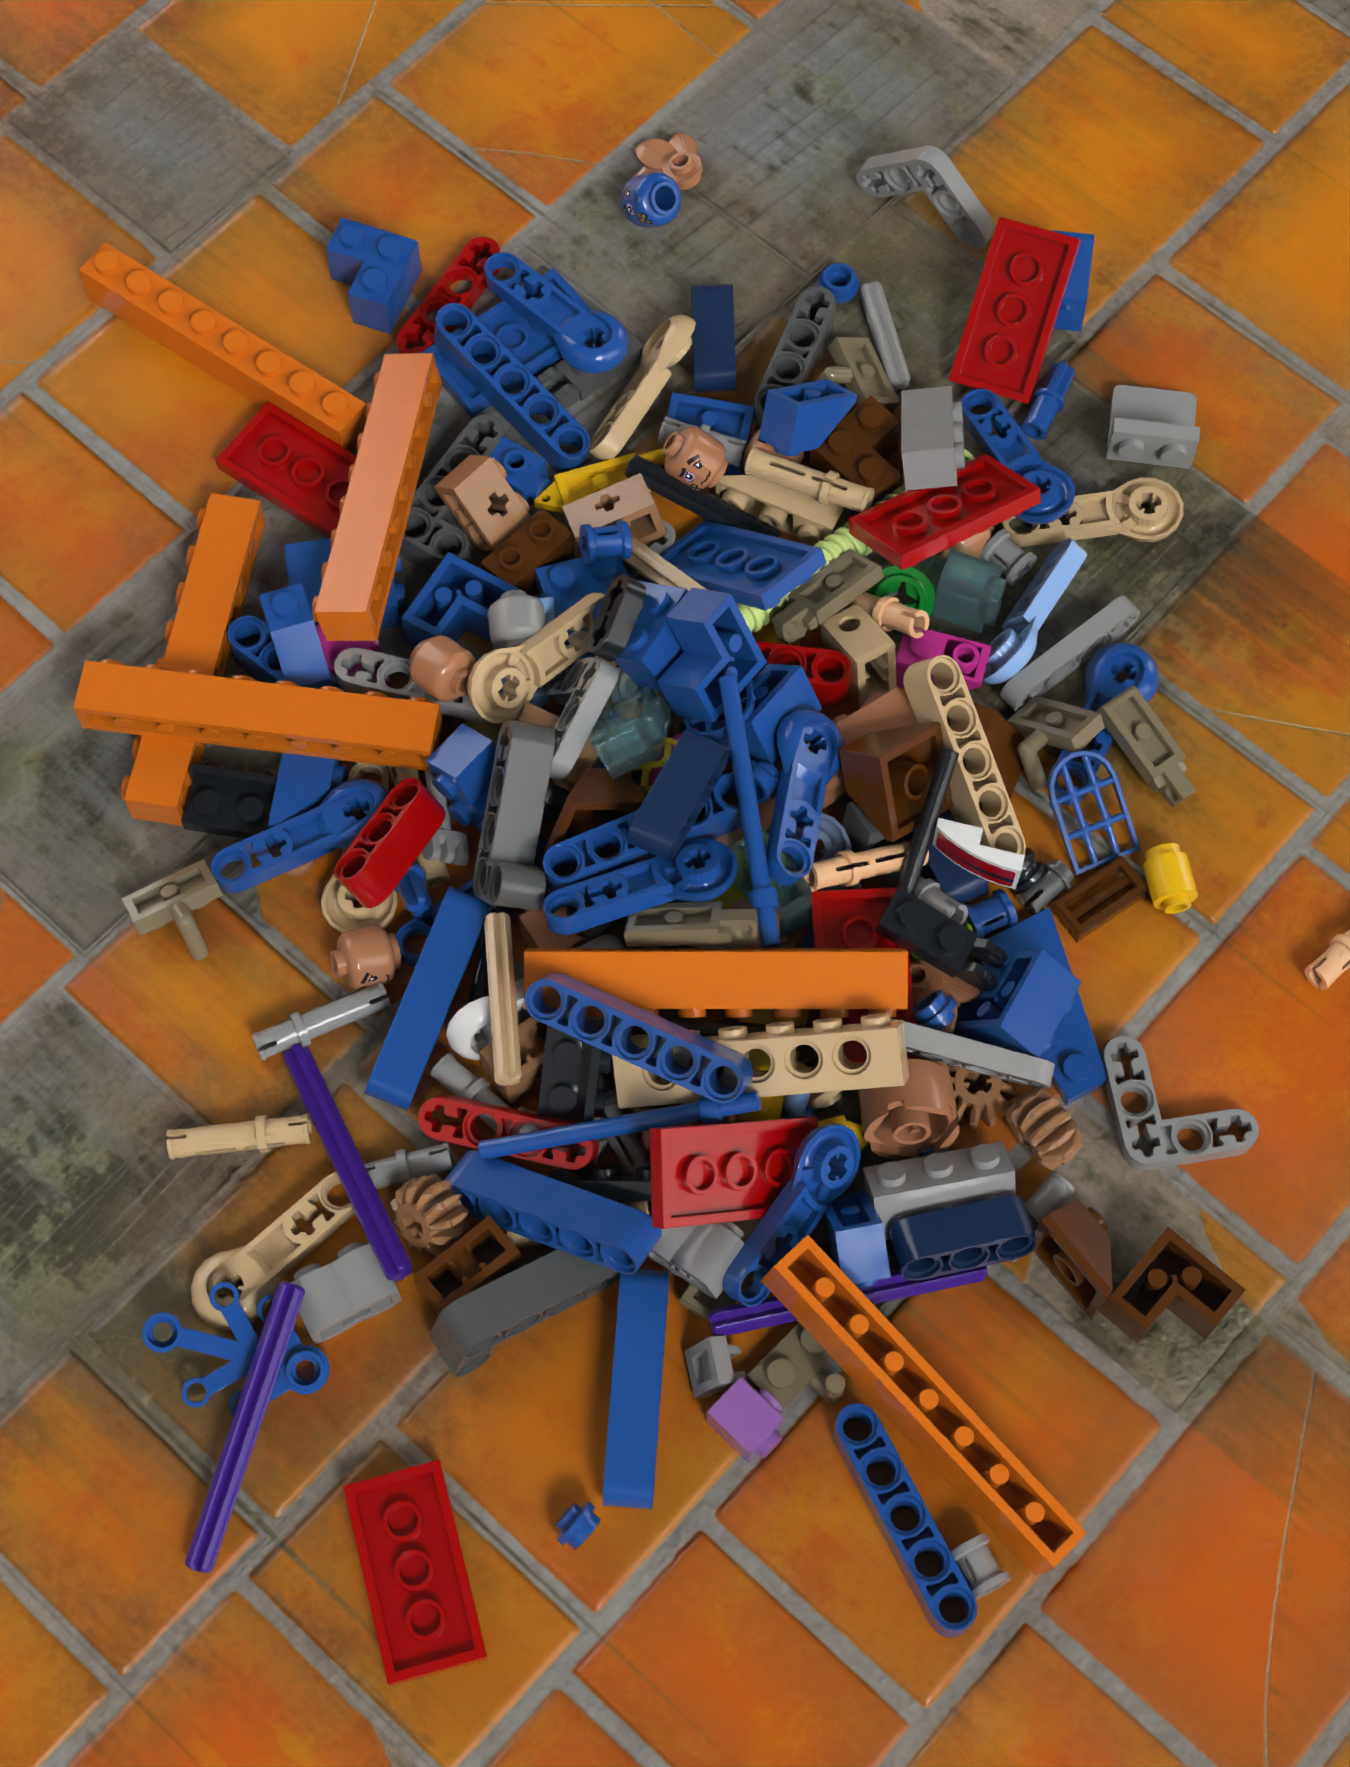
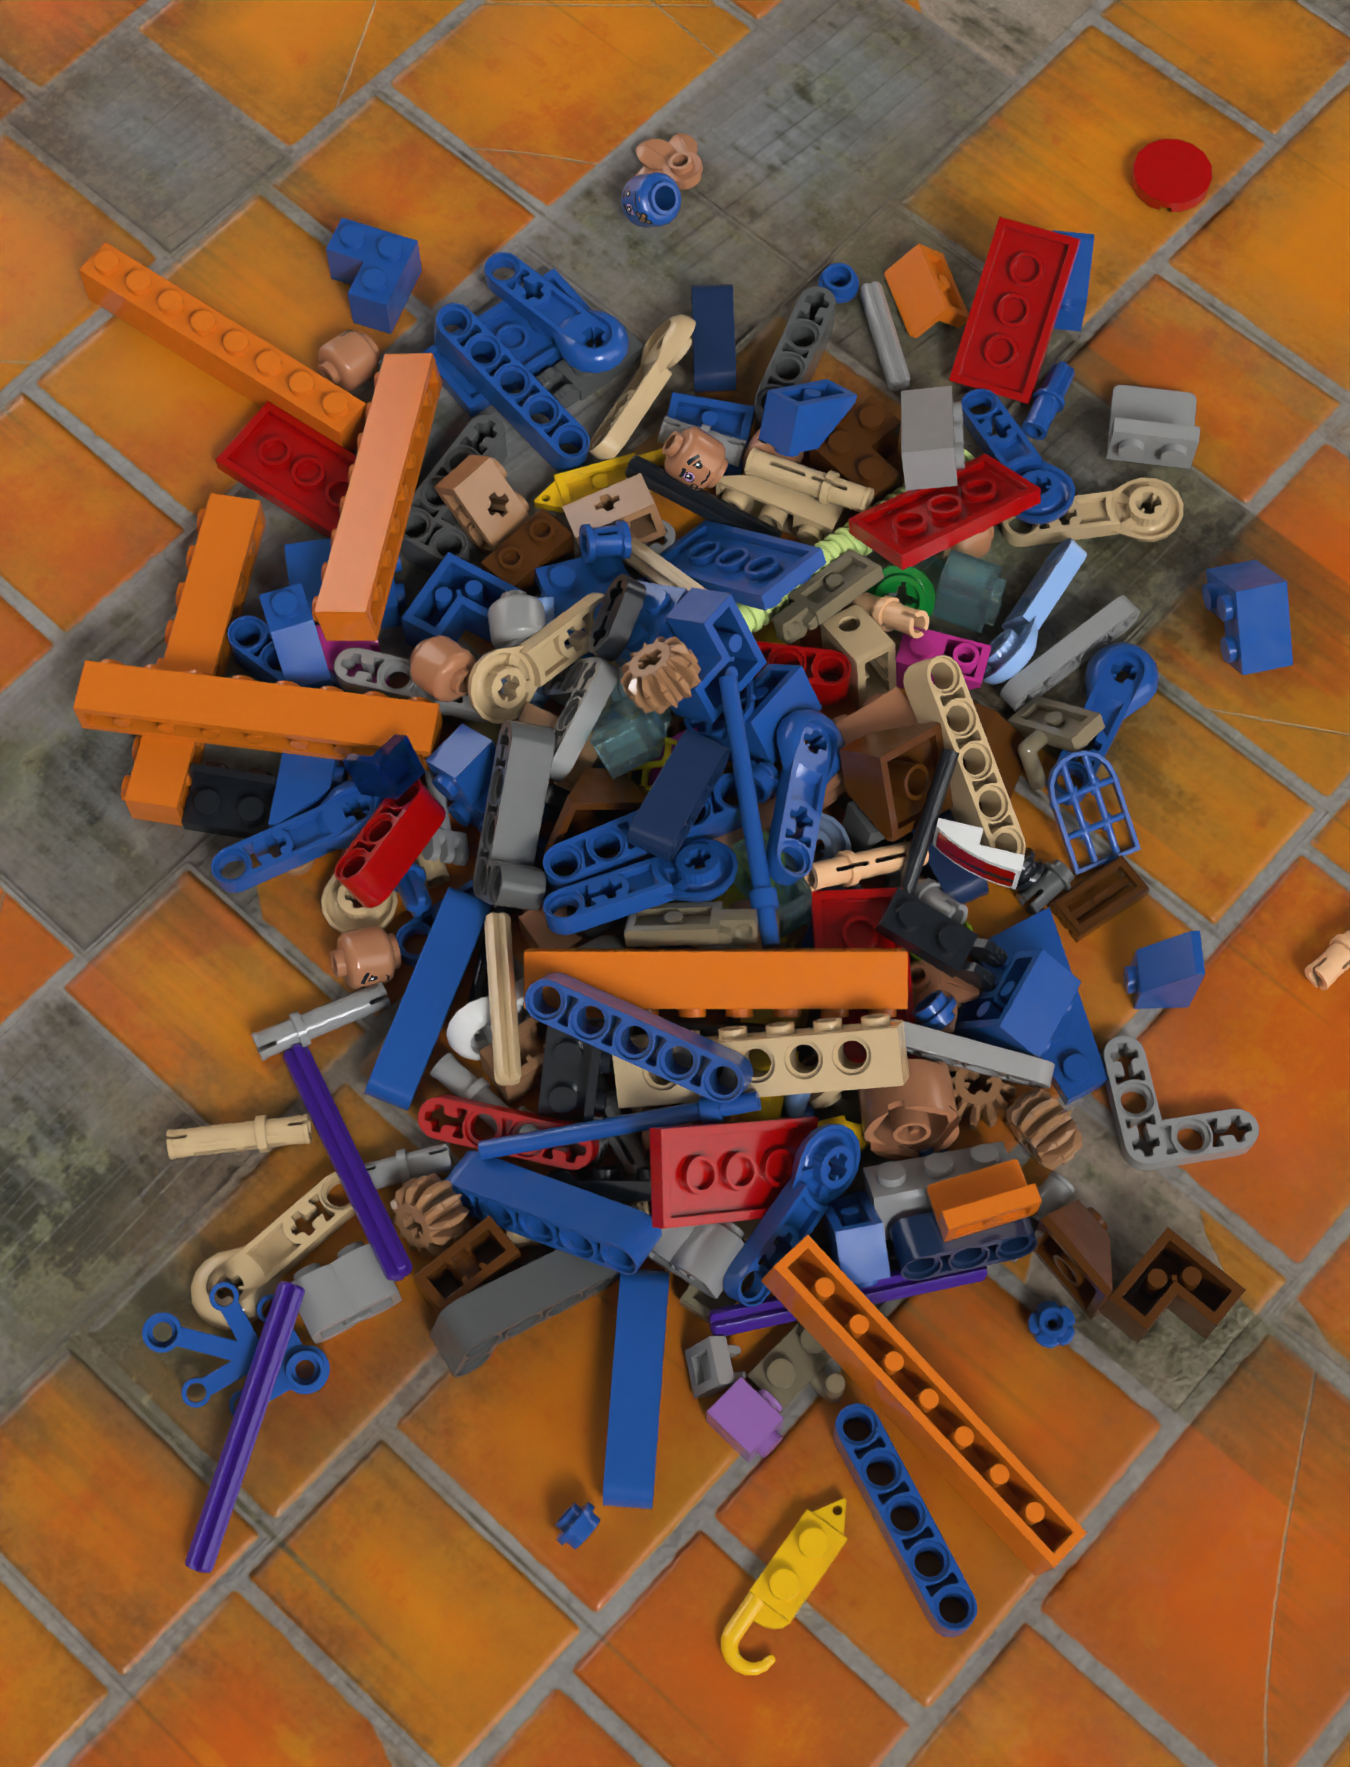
dark tan plate [121,859,223,960] -> none
red plate [343,1459,488,1687] -> none
red beam [396,237,500,354] -> none
blue brick [488,437,550,507] -> none
dark tan plate [816,337,900,413] -> none
light grey beam [856,146,995,249] -> none
light grey bush [951,1533,1012,1600] -> none
blue bush [964,888,1018,939] -> none
light grey bush [980,529,1037,586] -> none
dark tan hinge [1095,685,1196,807] -> none
yellow brick [1143,843,1198,914] -> none
none -> nougat head [317,330,381,393]
none -> clear blue panel [343,734,426,800]
none -> medium nougat gear [620,636,701,714]
none -> yellow plate [721,1498,848,1675]
none -> orange panel [884,243,969,338]
none -> orange panel [926,1159,1042,1242]
none -> blue plate [1028,1301,1075,1348]
none -> blue slope [1124,931,1205,1009]
none -> red tile [1131,139,1213,212]
none -> blue brick [1202,559,1293,675]

